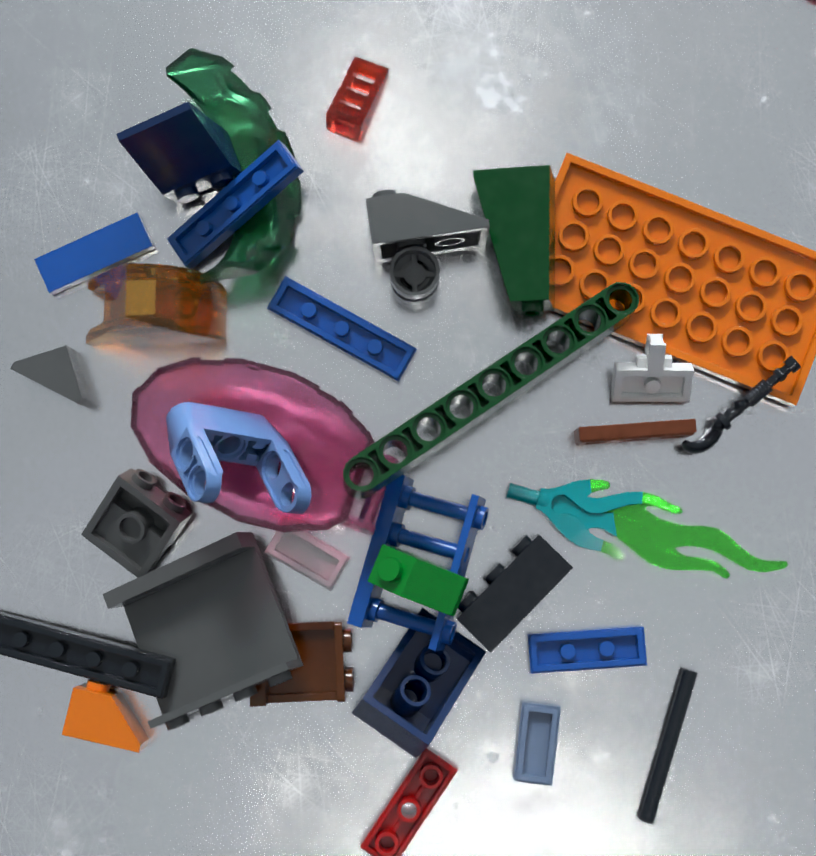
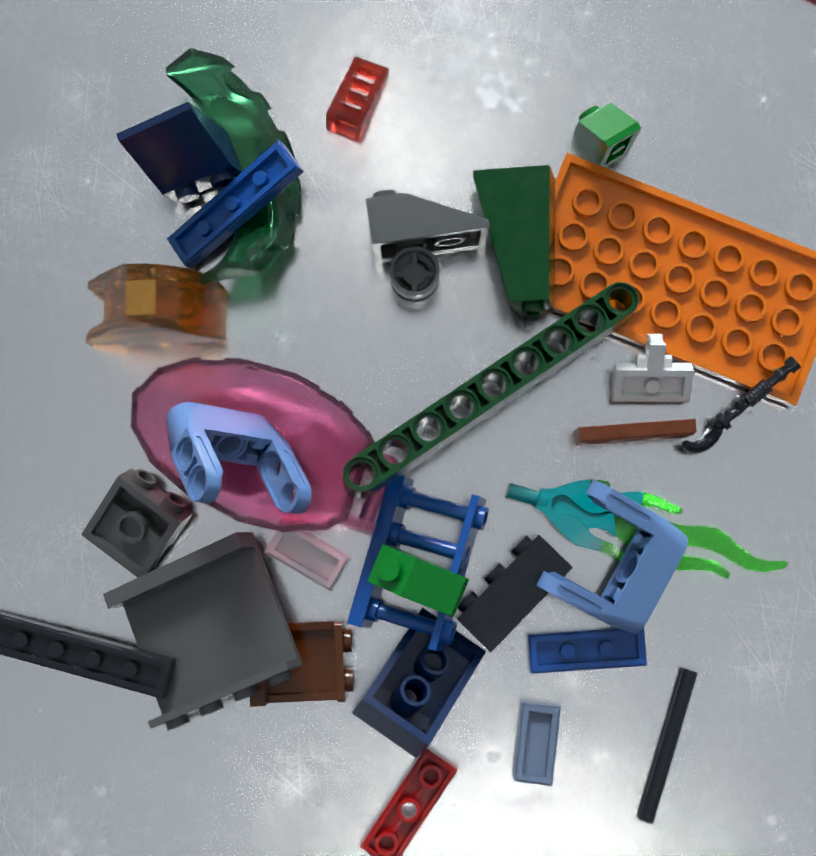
dark grey slope [10,345,92,408] -> none
blue tile [34,212,155,295] -> none
orange slope [62,679,149,753] -> none
blue tile [267,276,417,383] -> none
none -> medium blue connector [536,479,688,634]
none -> green slope [574,103,641,167]

